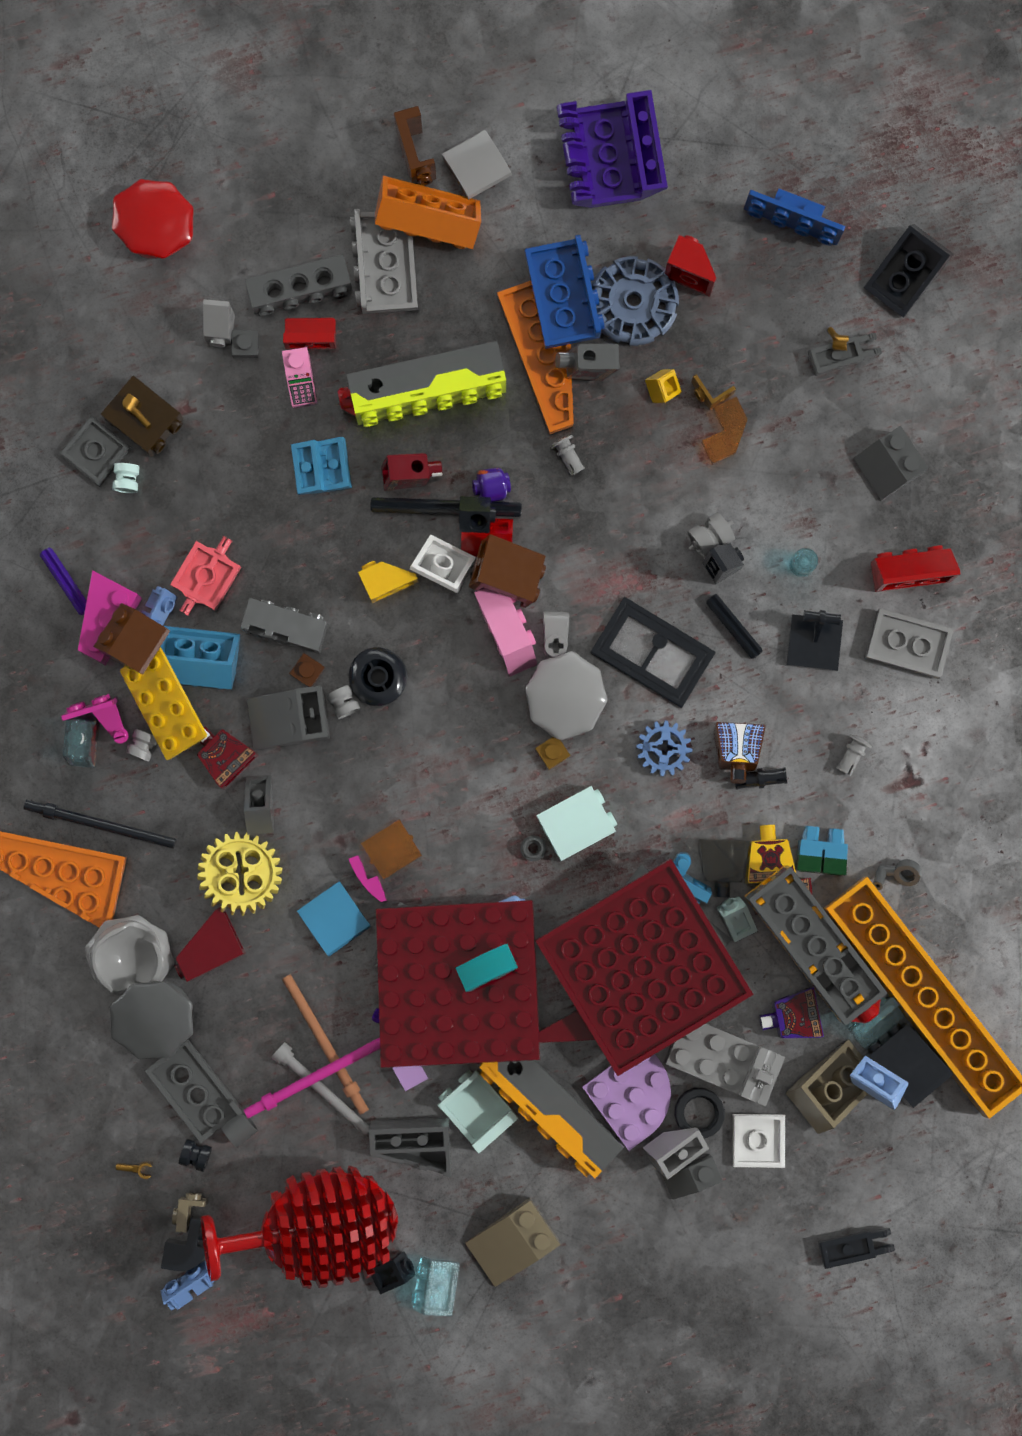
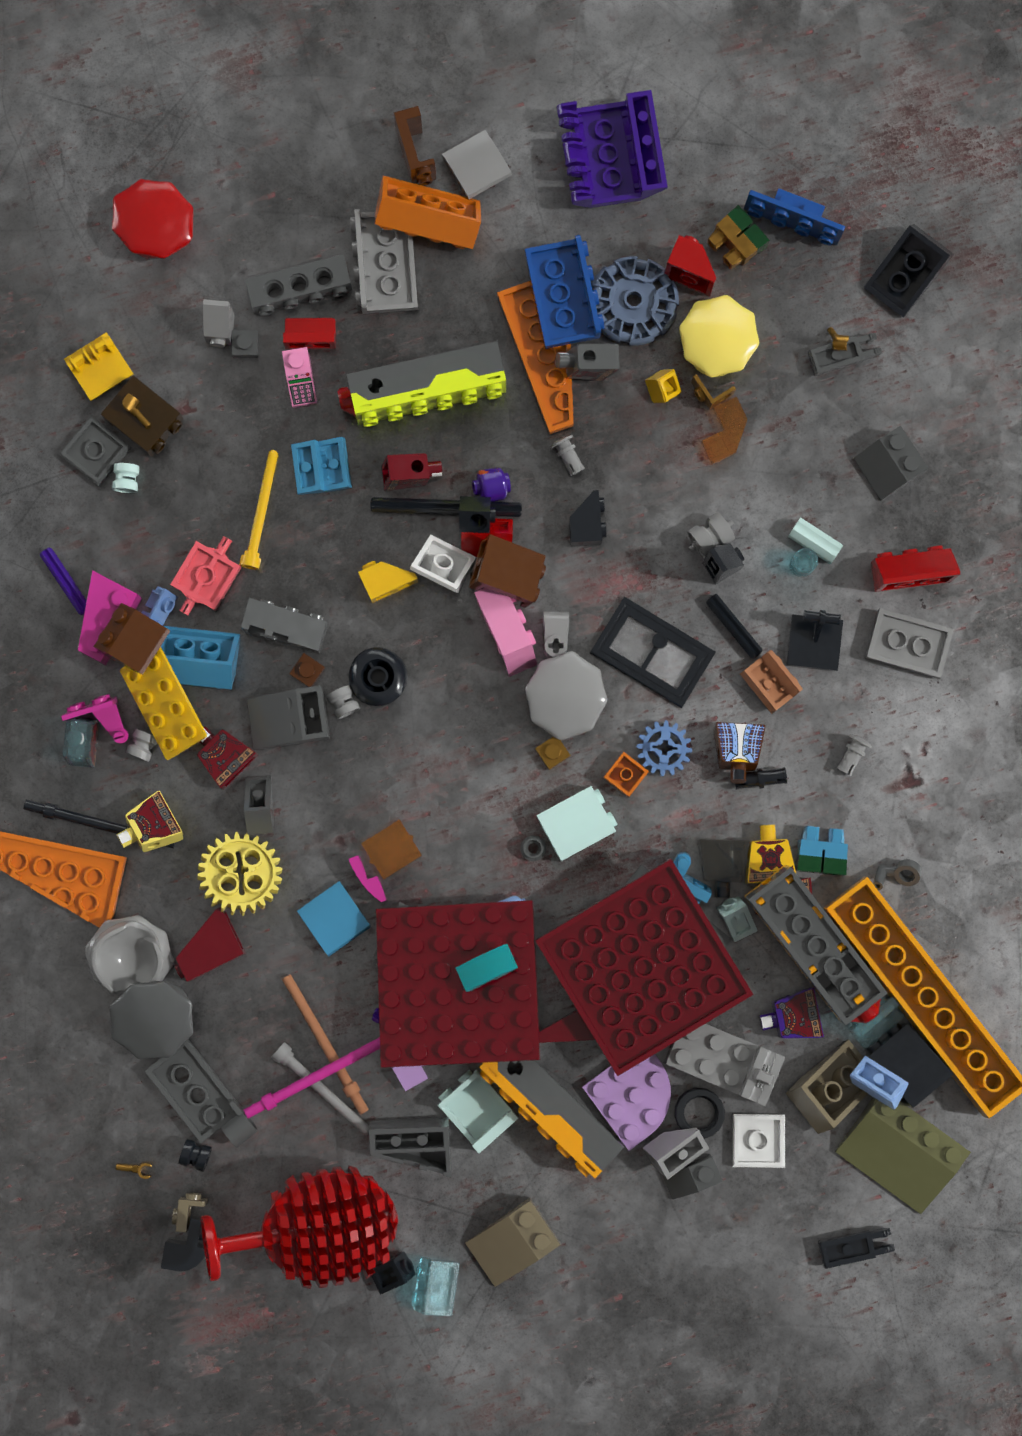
medium blue hinge [161,1261,215,1311] -> none
none -> yellow hinge [64,332,134,401]
none -> torso [116,791,183,852]
none -> yellow piece [239,450,278,570]
none -> black slope [569,490,607,547]
none -> orange piece [603,752,649,798]
none -> light yellow piece [679,295,759,378]
none -> pearl gold hips [707,205,770,269]
none -> nougat bracket [740,650,803,714]
none -> light aqua axle [788,517,843,564]
none -> olive slope [835,1097,971,1214]

